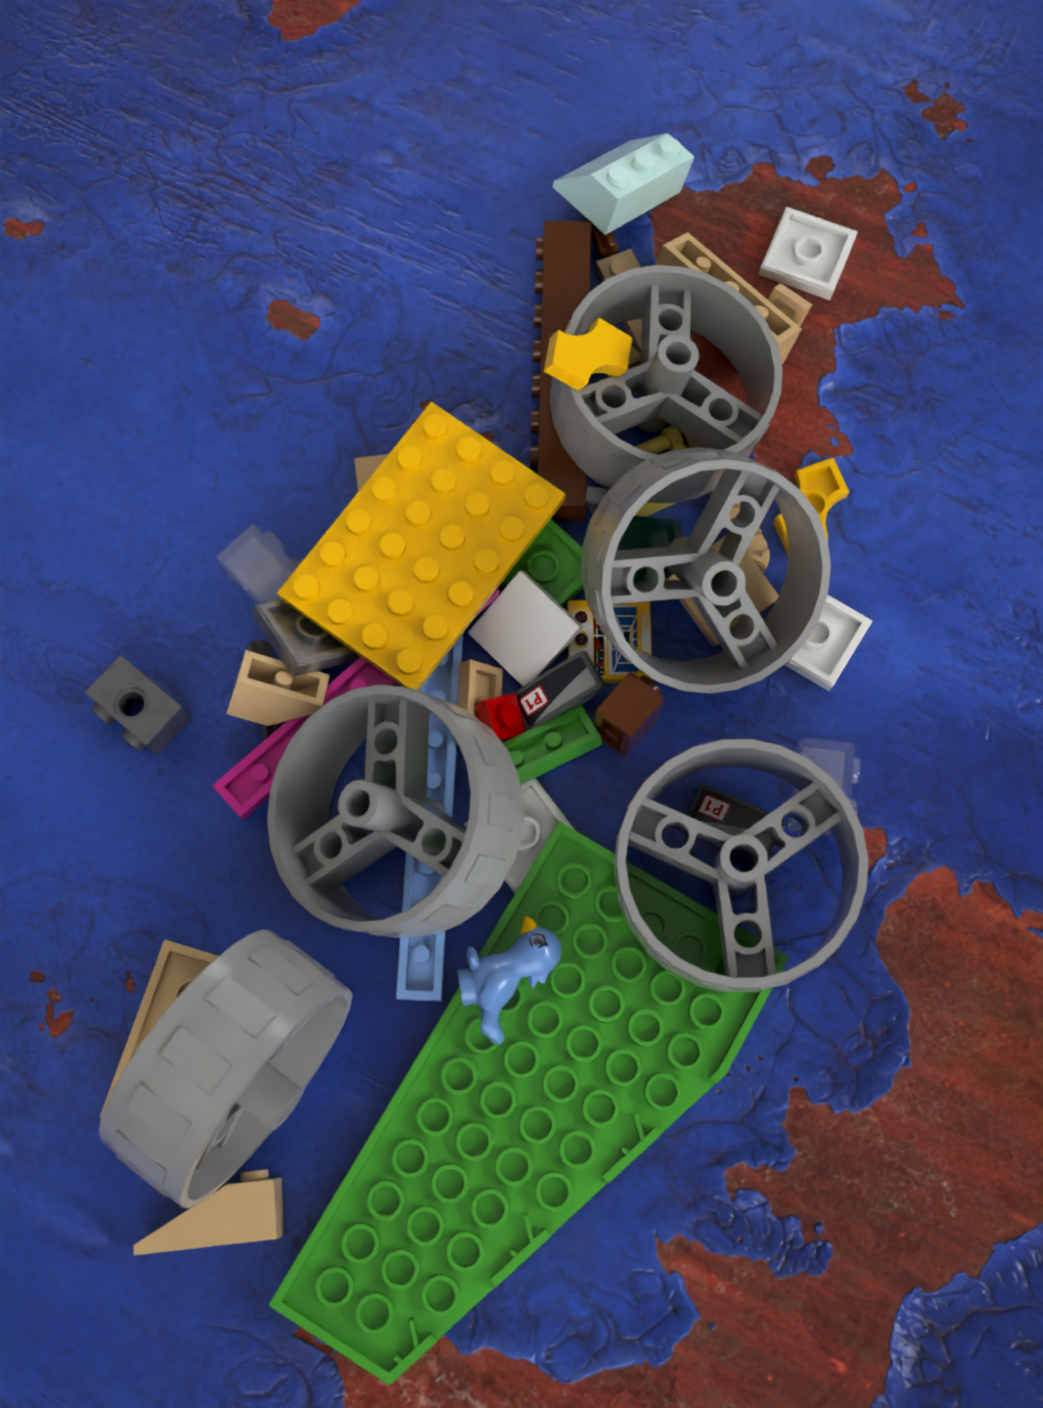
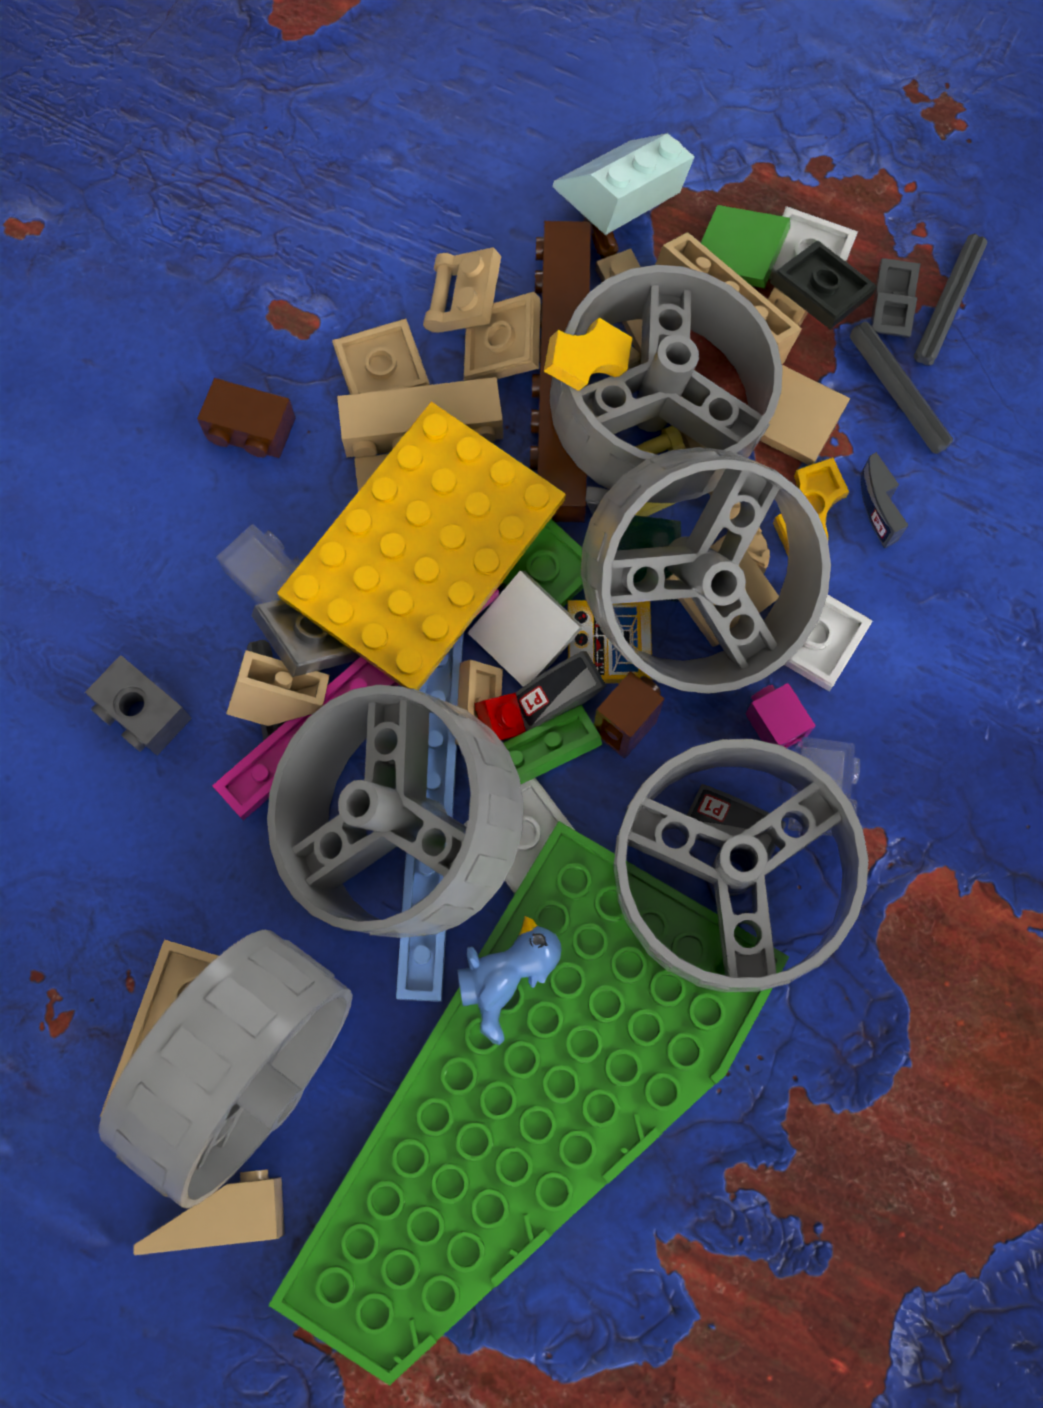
none -> reddish brown brick [197,378,296,459]
none -> tan tile [332,318,430,394]
none -> tan brick [337,377,503,458]
none -> tan plate [423,247,501,333]
none -> tan tile [464,291,541,381]
none -> bright green tile [701,205,791,288]
none -> dark pink brick [745,683,816,748]
none -> tan tile [760,365,850,465]
none -> pearl dark grey tile [770,240,877,329]
none -> dark grey axle [850,322,953,454]
none -> dark grey slope [860,452,908,548]
none -> dark grey slope [871,258,921,338]
none -> dark grey axle [914,233,987,366]

